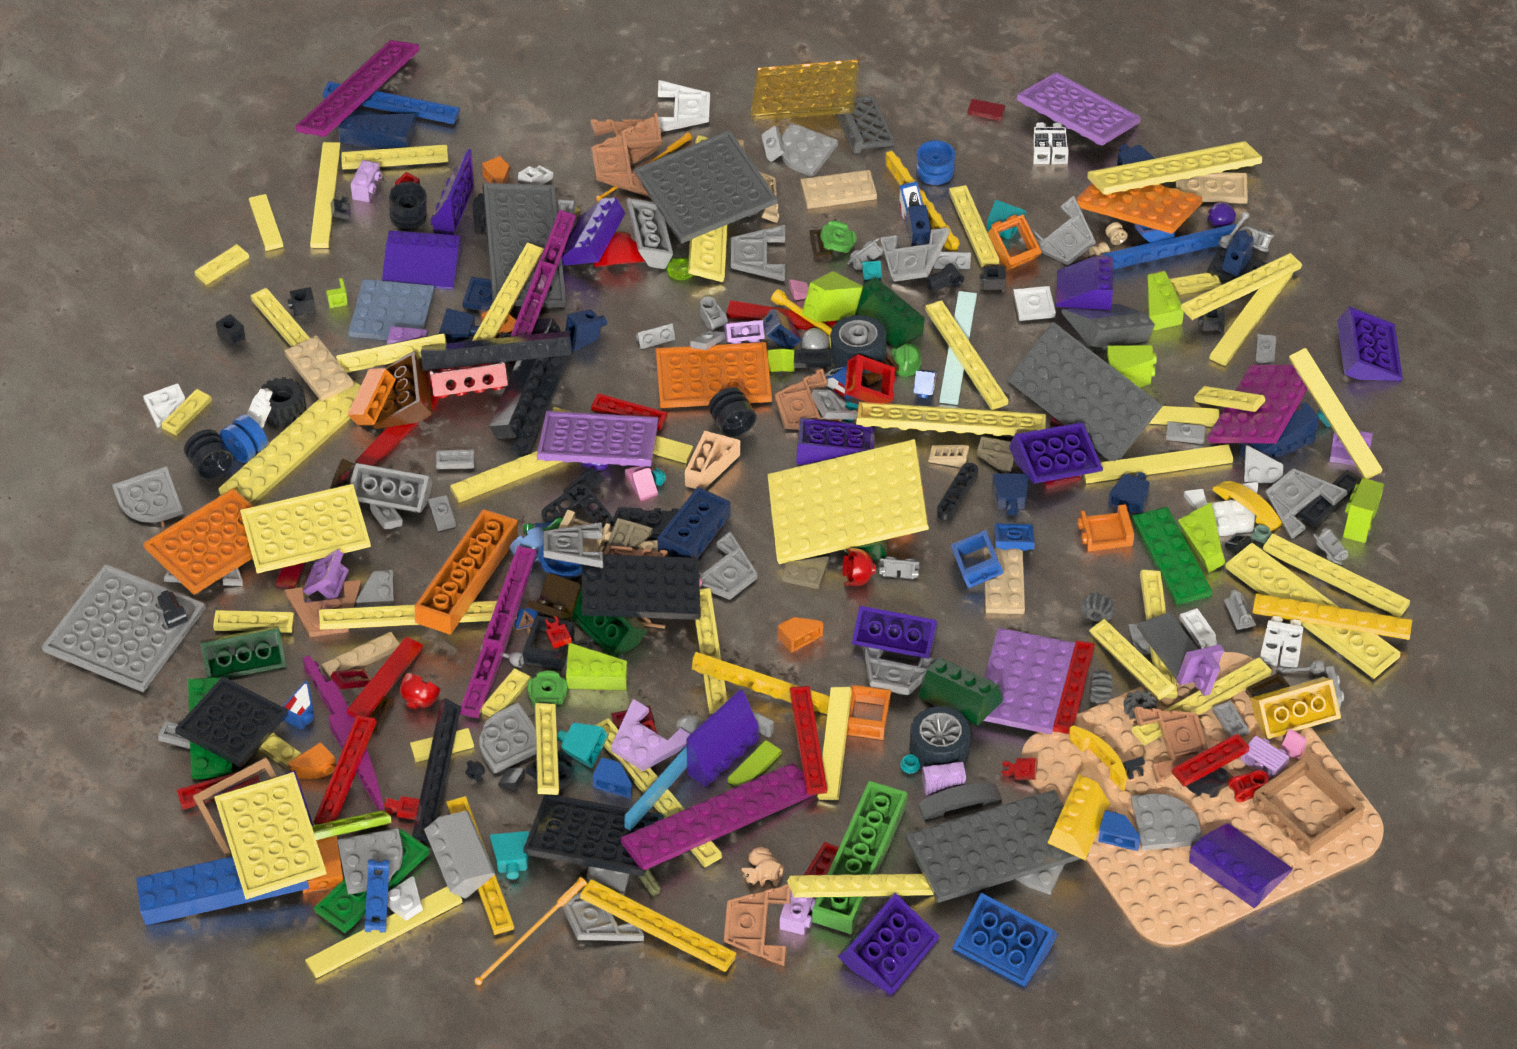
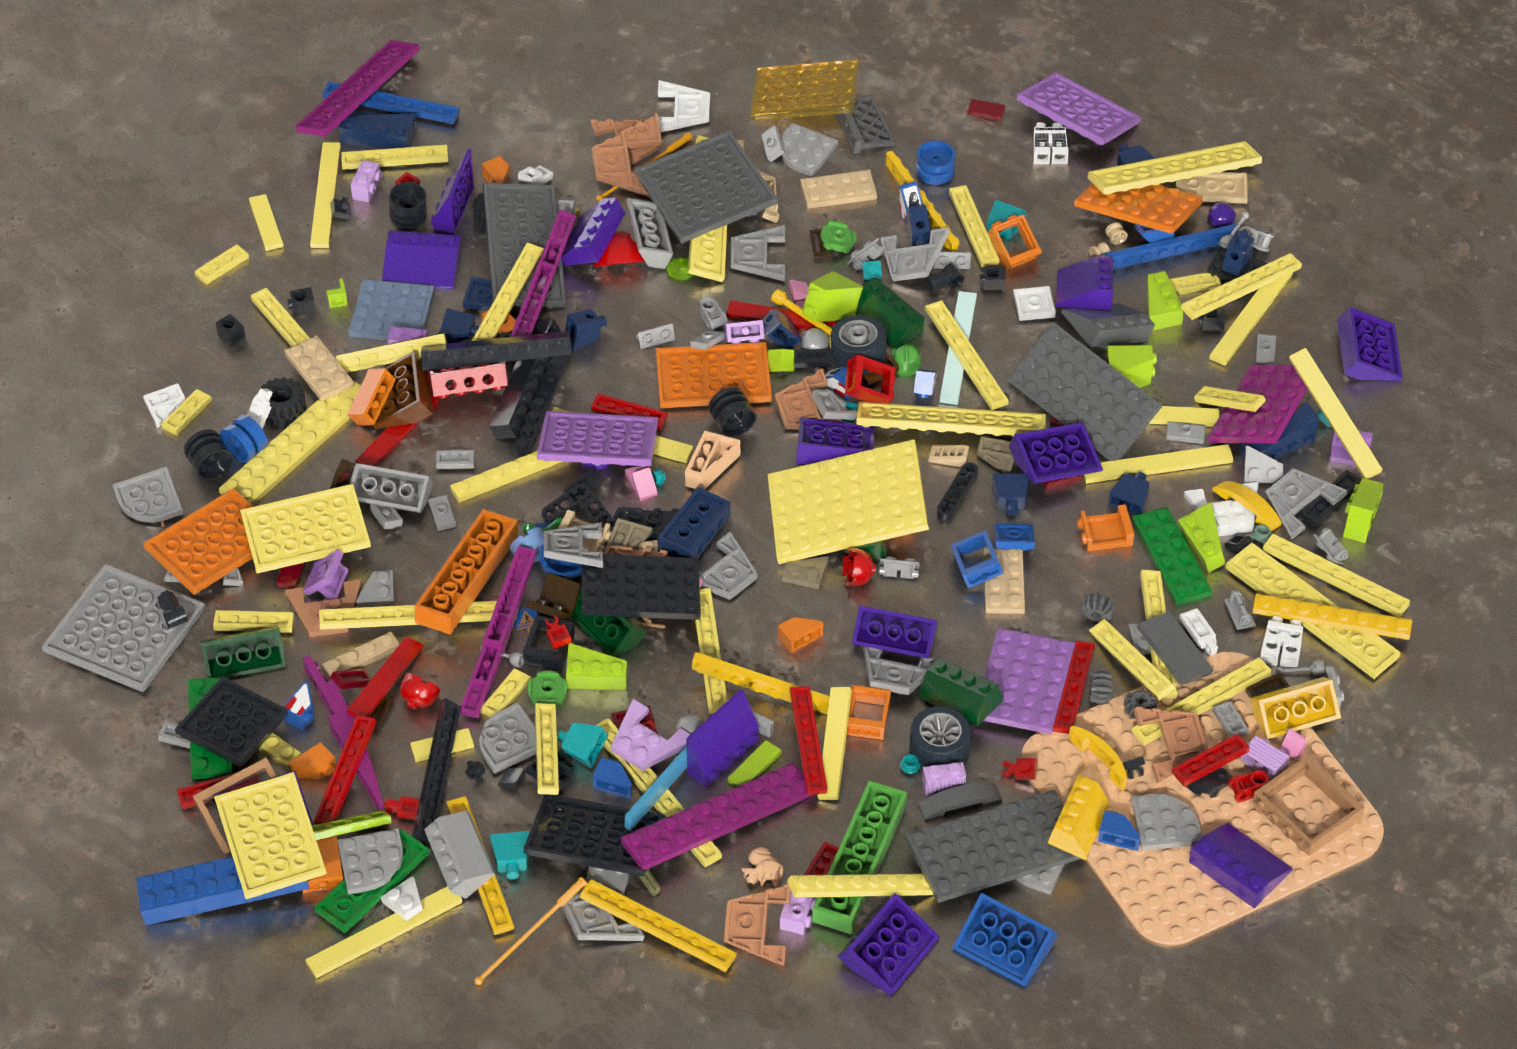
blue plate [365,859,390,933] -> none
light grey wing [1019,196,1095,265] -> none
medium lavender bracket [1176,644,1224,696] -> none

